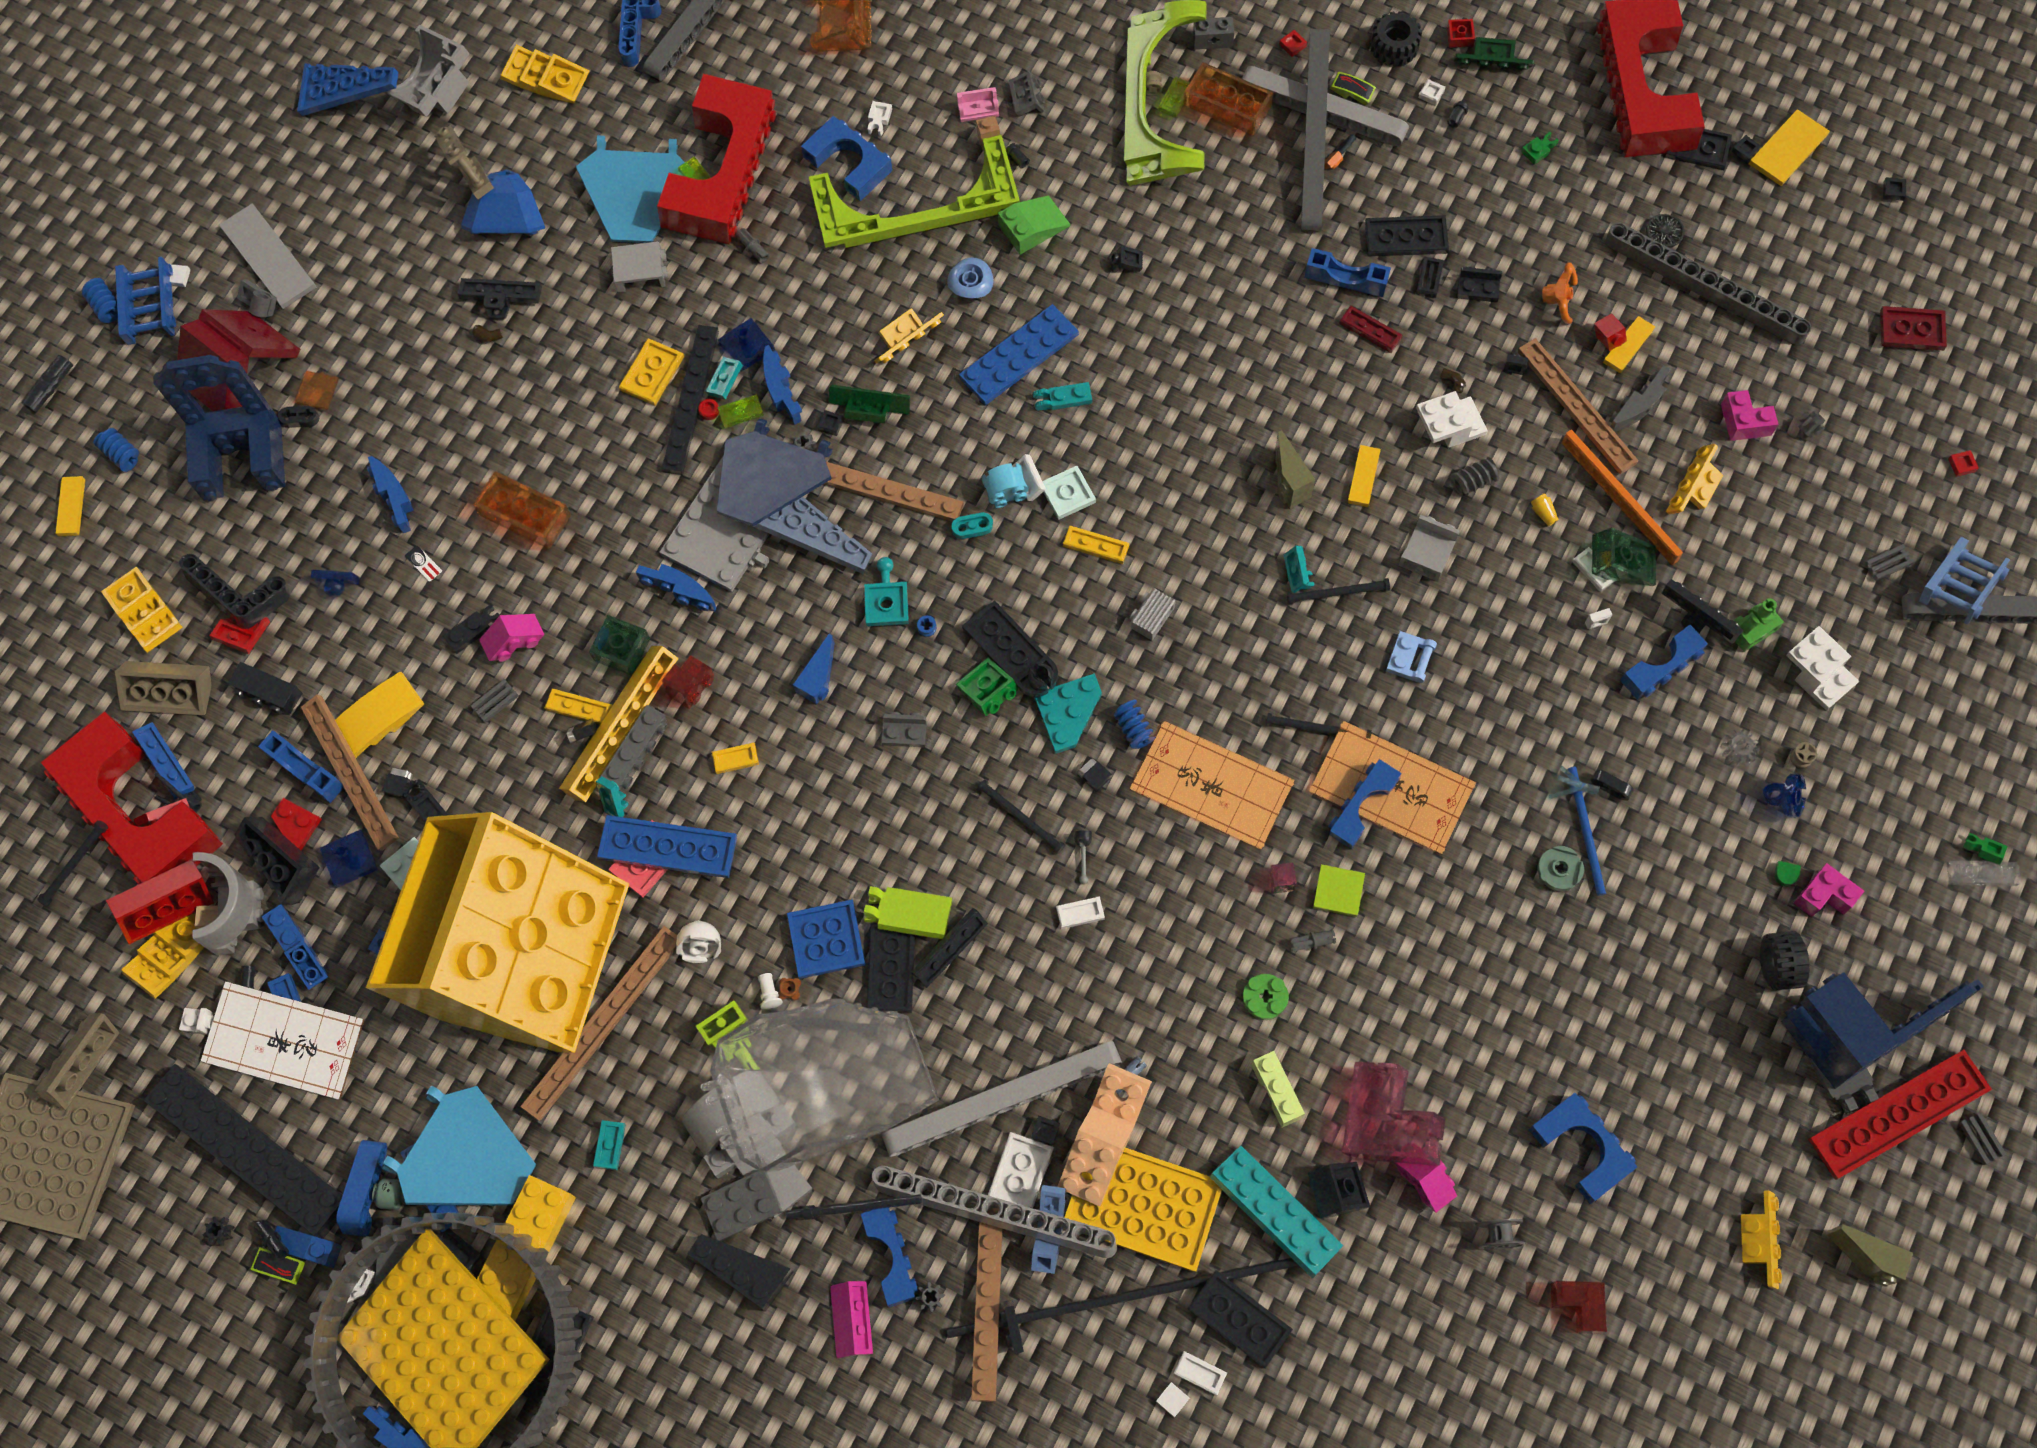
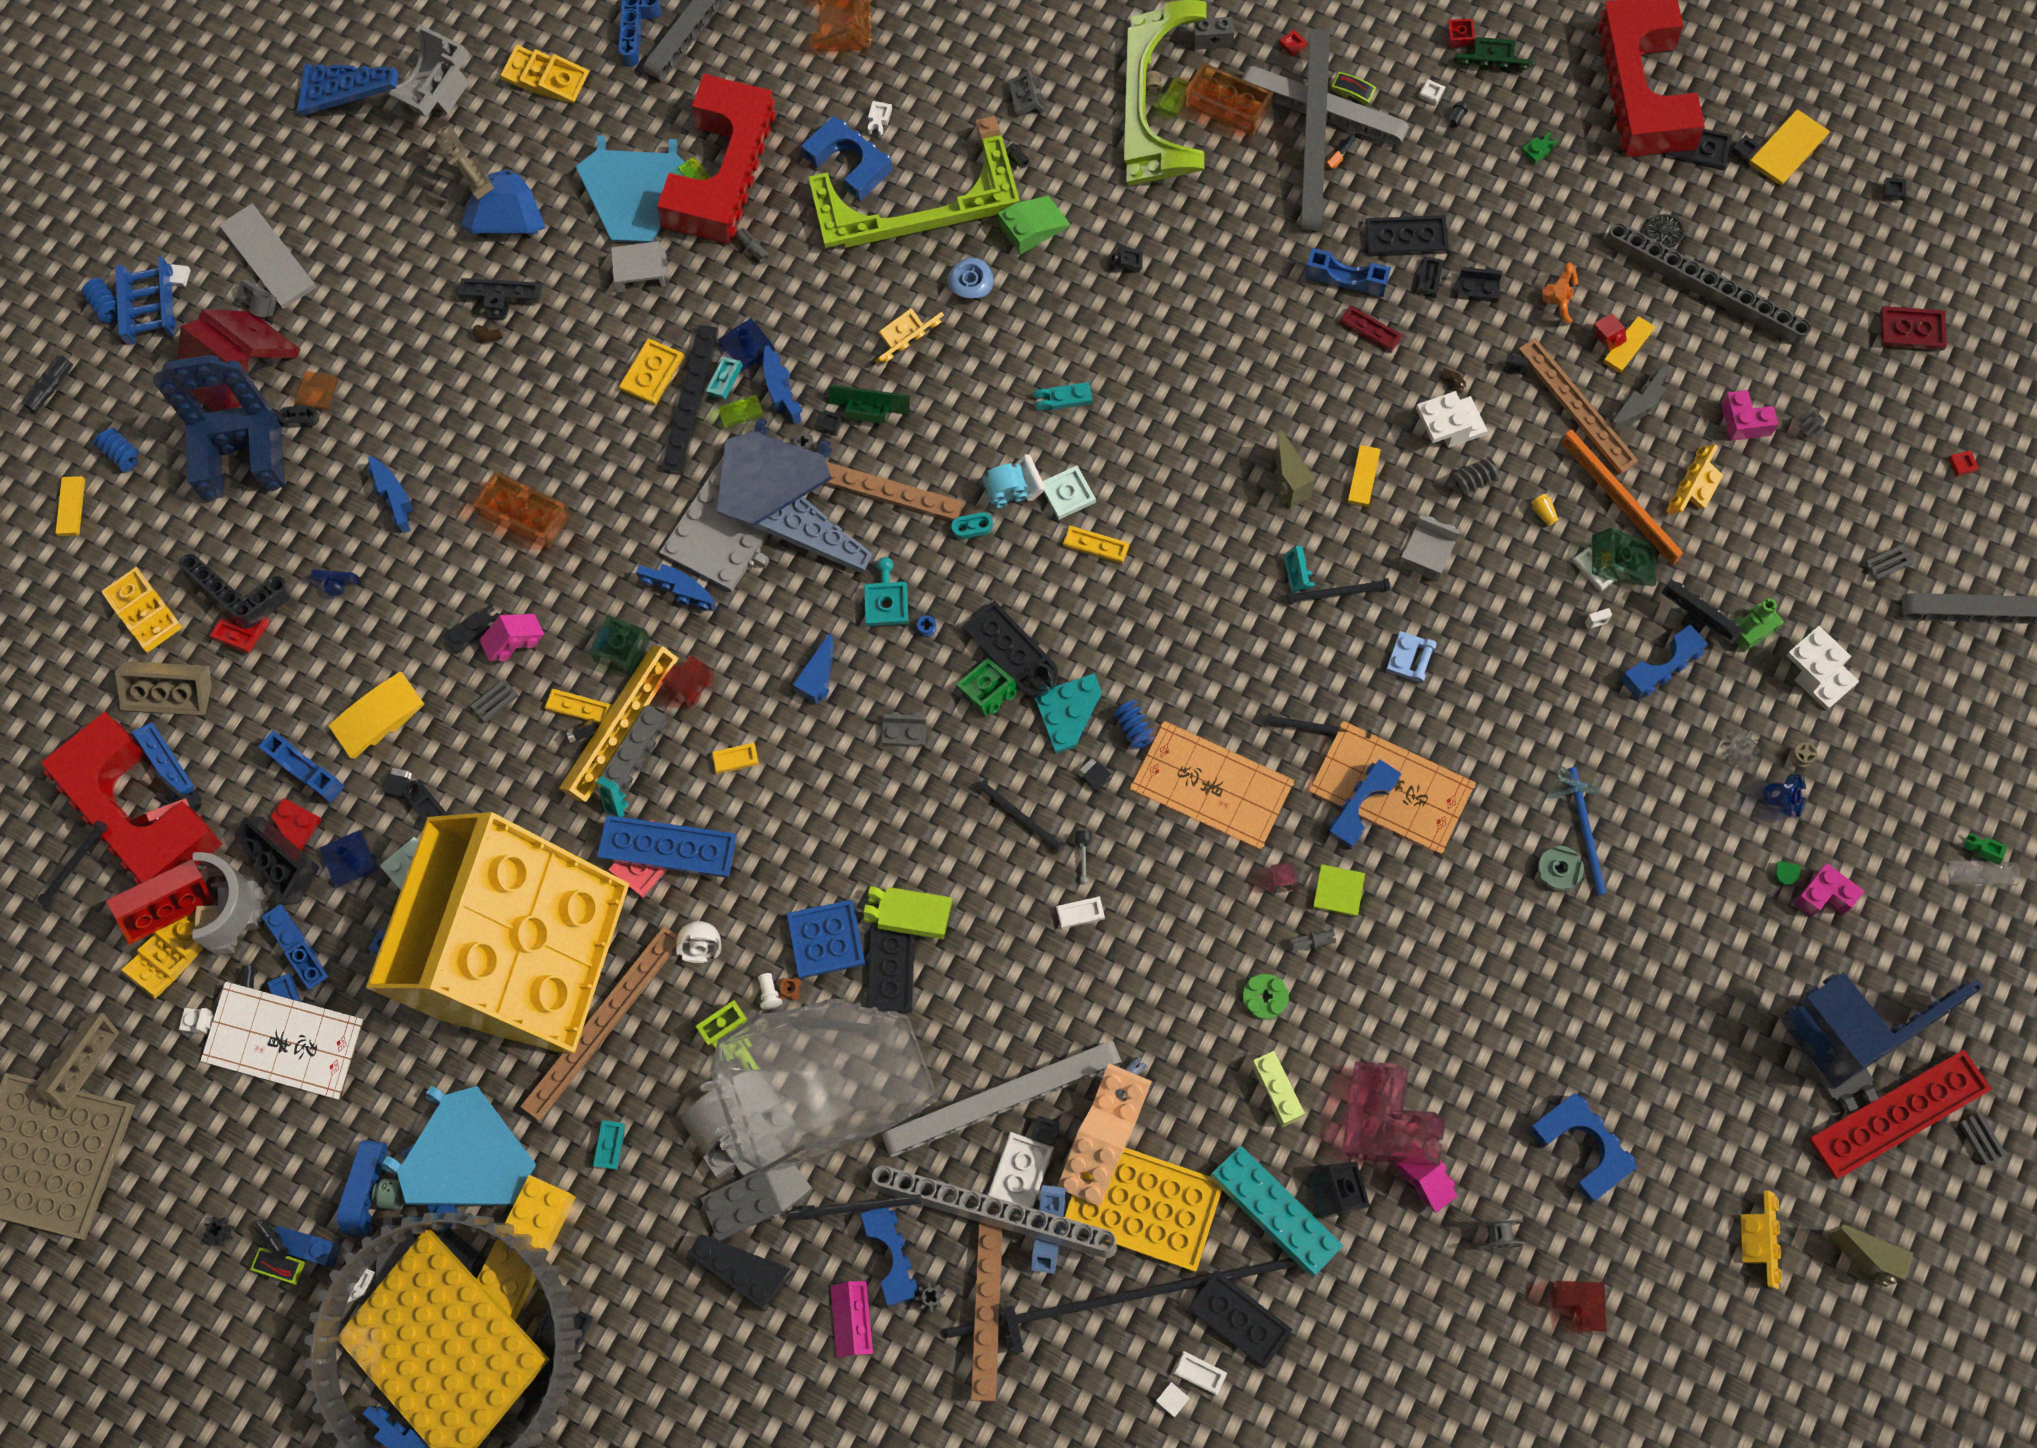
black brick [144,1064,343,1239] -> none
black brick [228,662,303,715] -> none
medium nougat plate [301,695,399,850] -> none
sticker [405,546,442,581] -> none
red tile [698,399,720,420] -> none
black tile [911,908,988,988] -> none
bright pink hinge [957,87,999,122] -> none
blue plate [959,304,1079,406] -> none
light grey brick [1129,588,1175,641] -> none
black tyre [1370,11,1422,67] -> none
black beam [1591,770,1634,801] -> none
black tyre [1760,931,1810,991] -> none
medium blue fence [1919,537,2010,625] -> none

